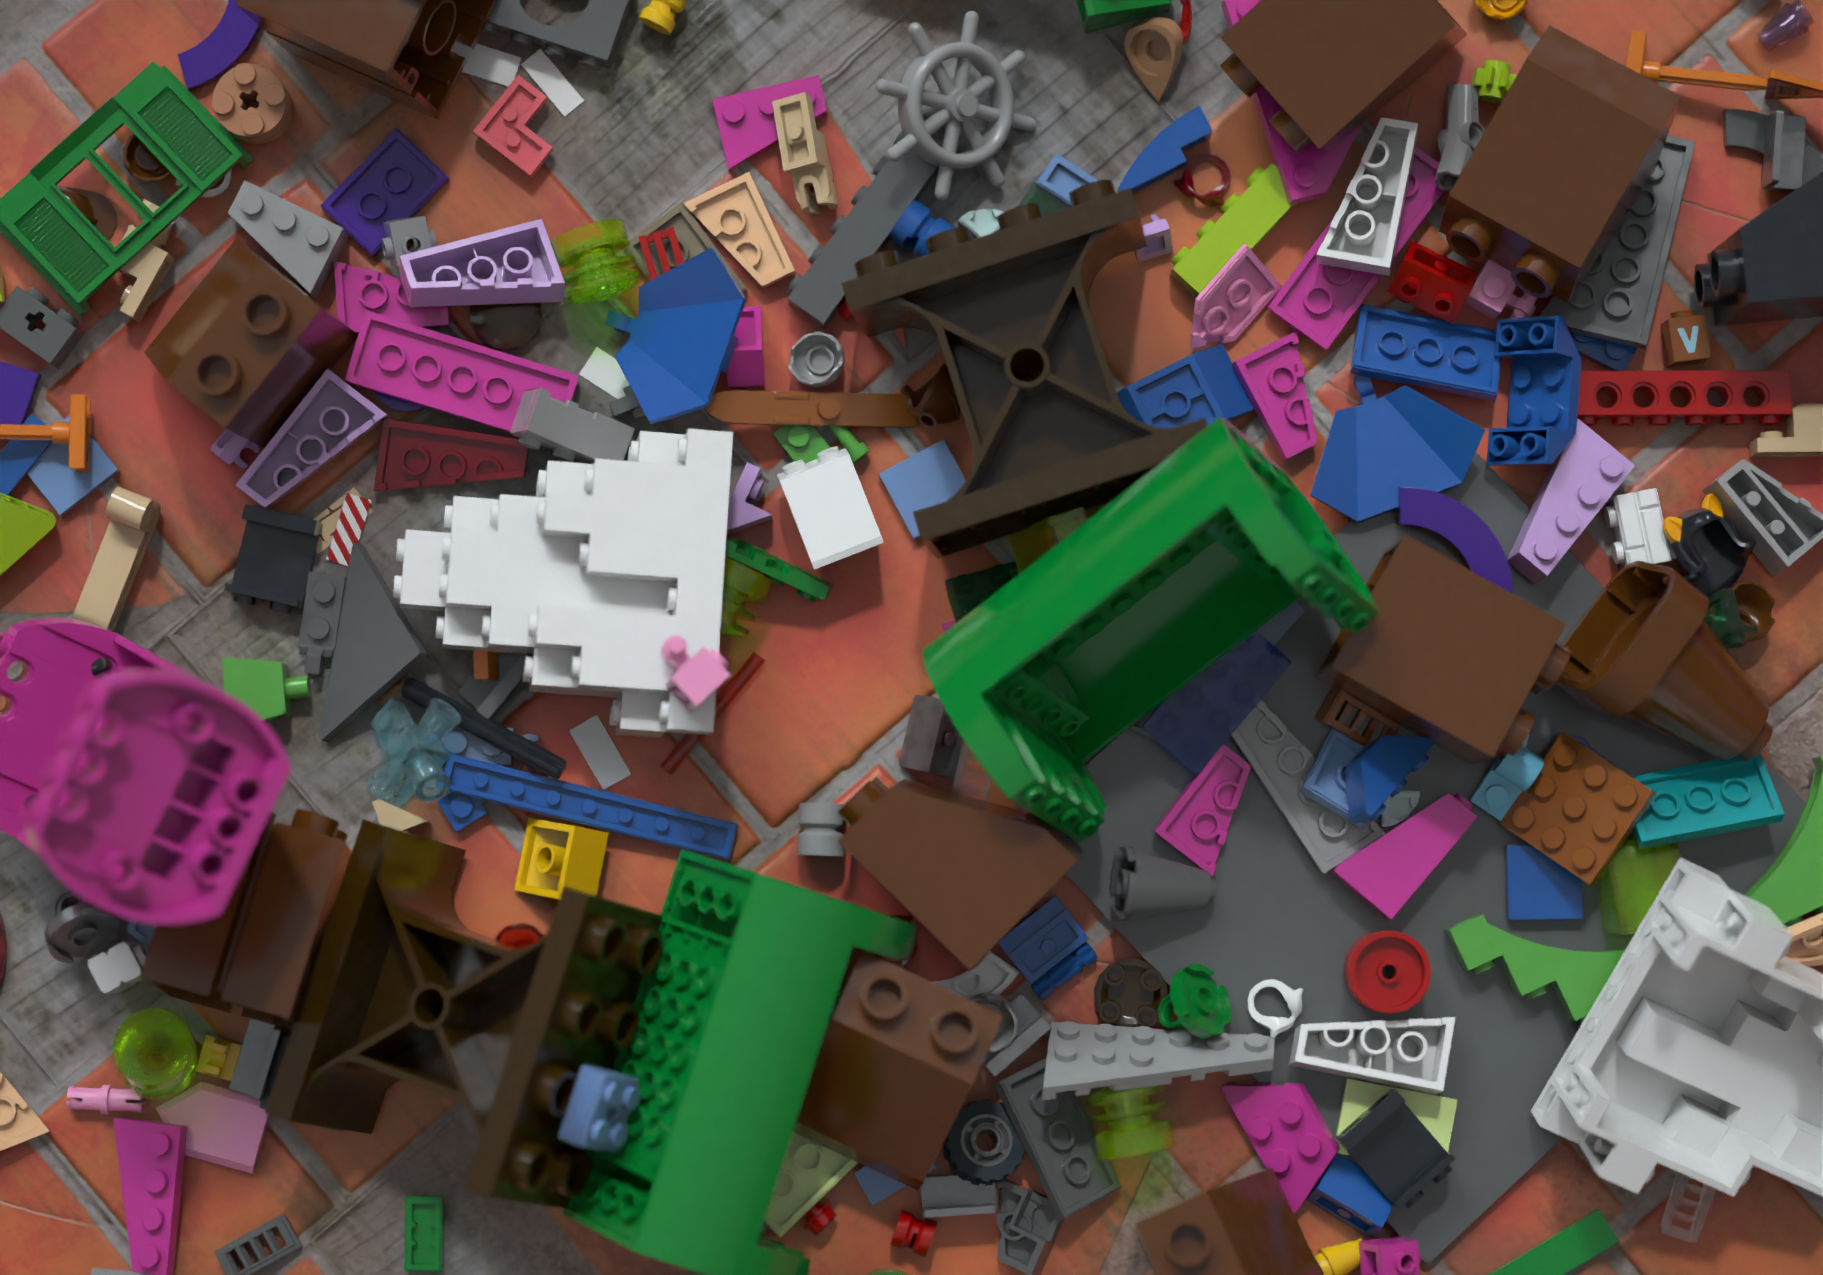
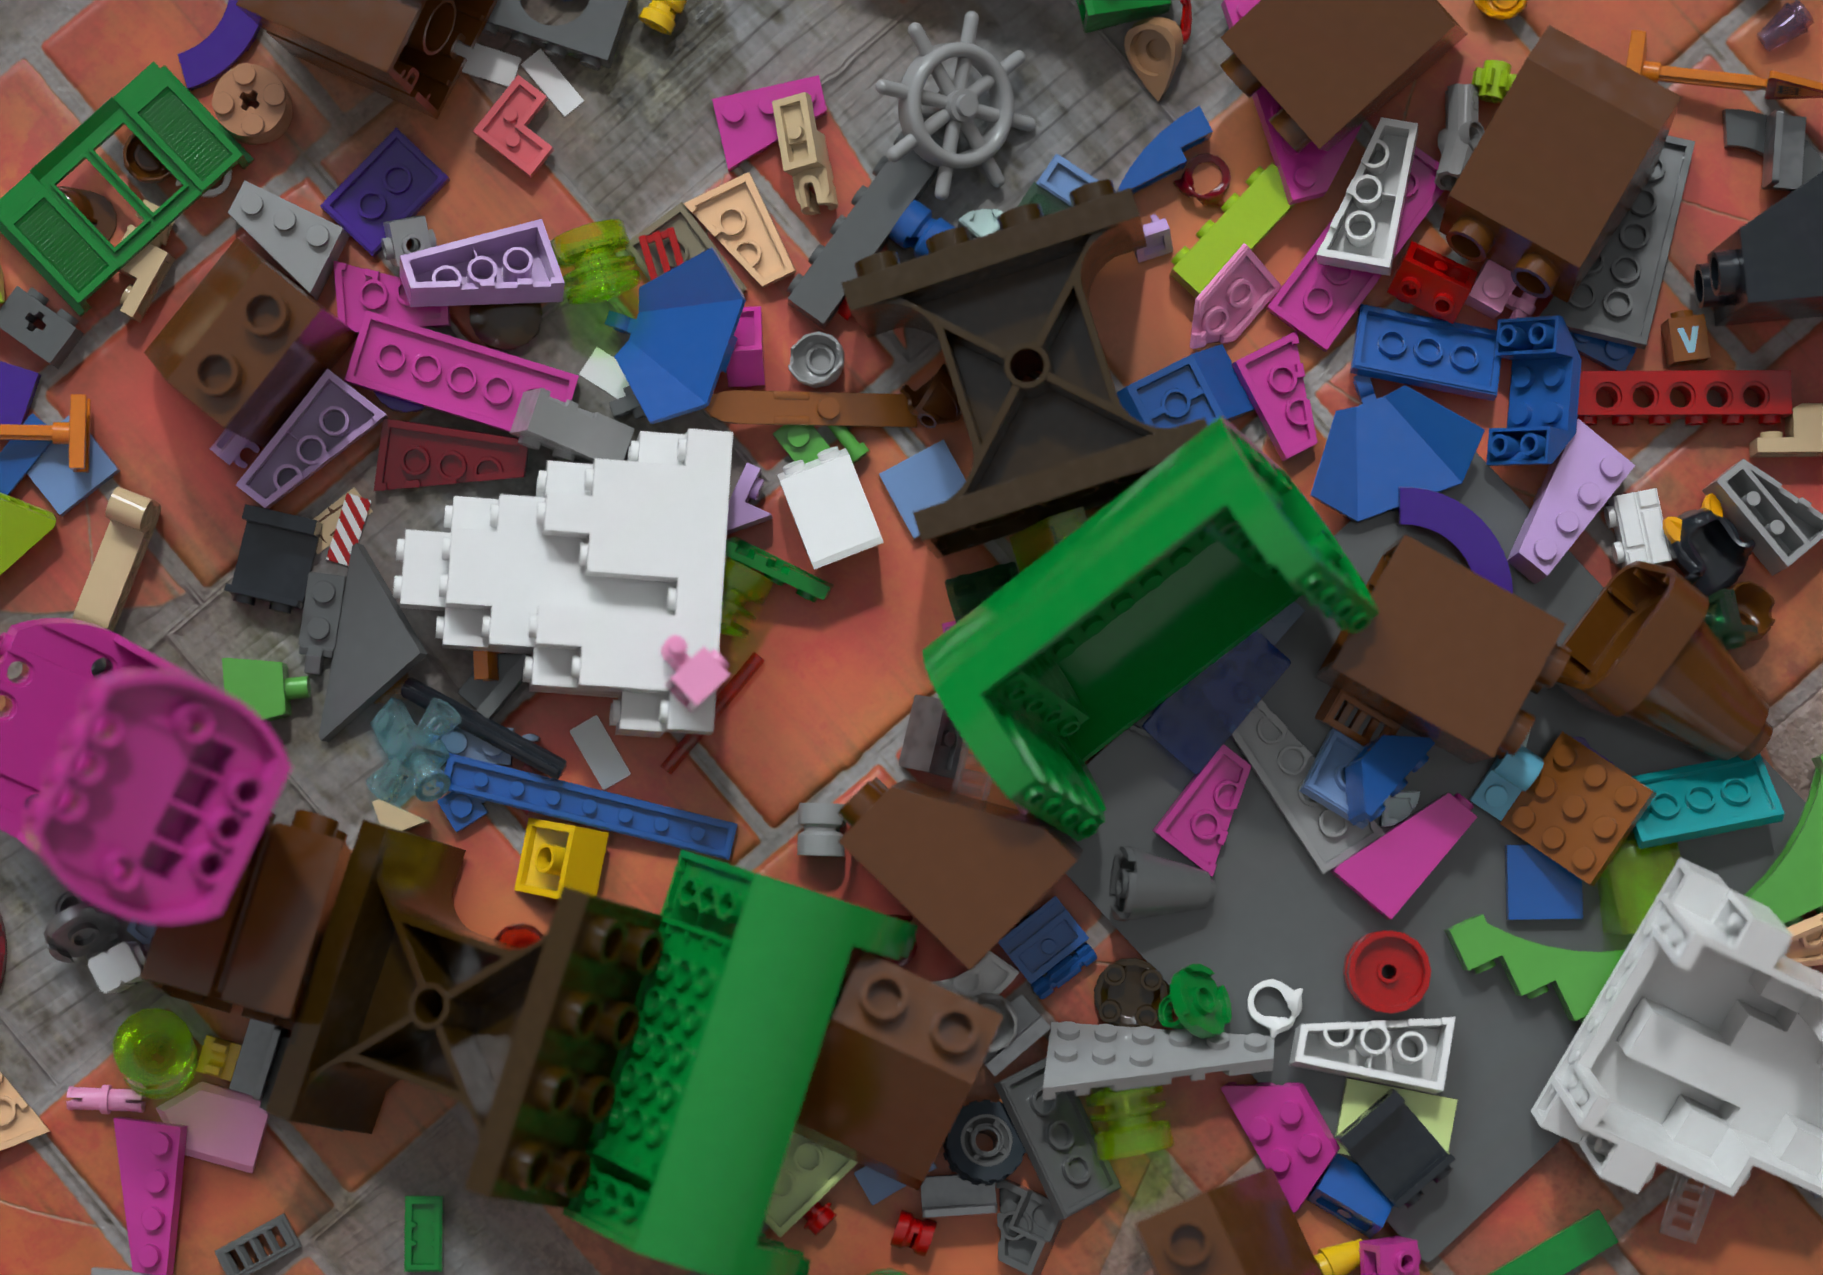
medium blue brick [558,1065,640,1153] -> none

